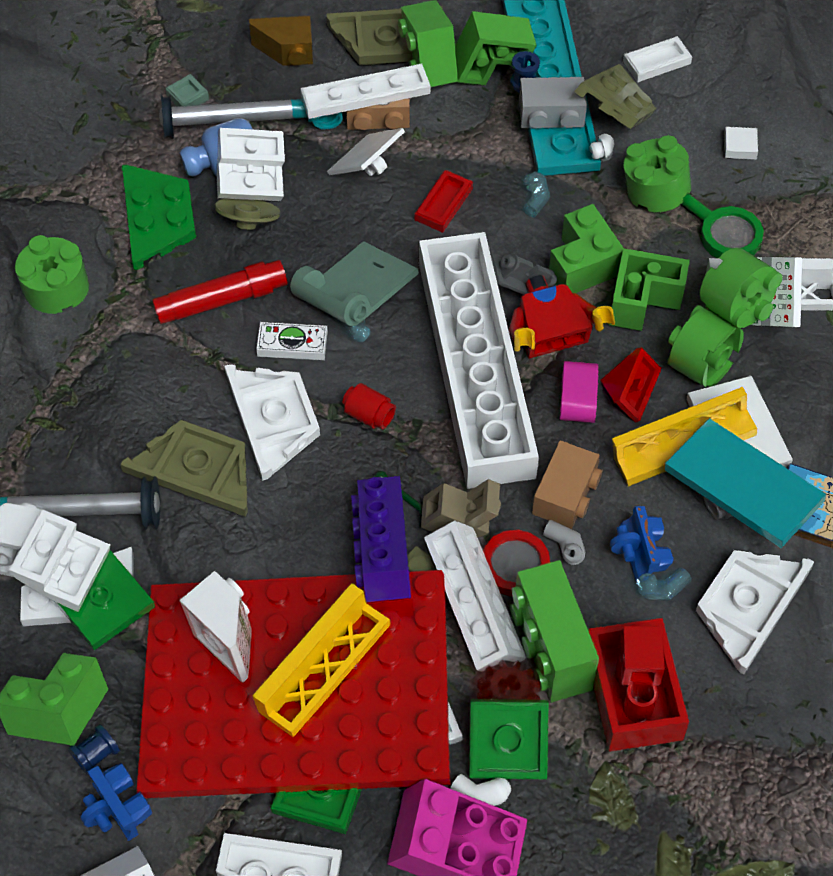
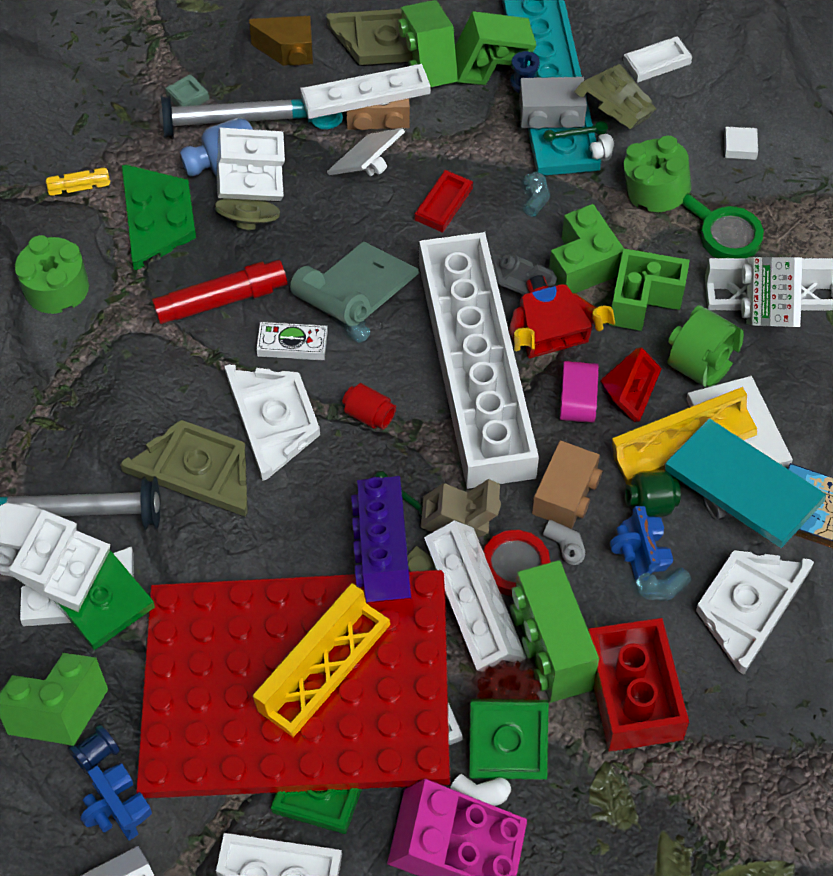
white slope [180,571,252,683] -> none
red brick [620,623,665,686] -> none
bright green brick [700,248,783,328] -> none
none -> yellow axle [46,167,110,196]
none -> dark green hinge [543,121,608,142]
none -> dark green head [625,470,681,517]

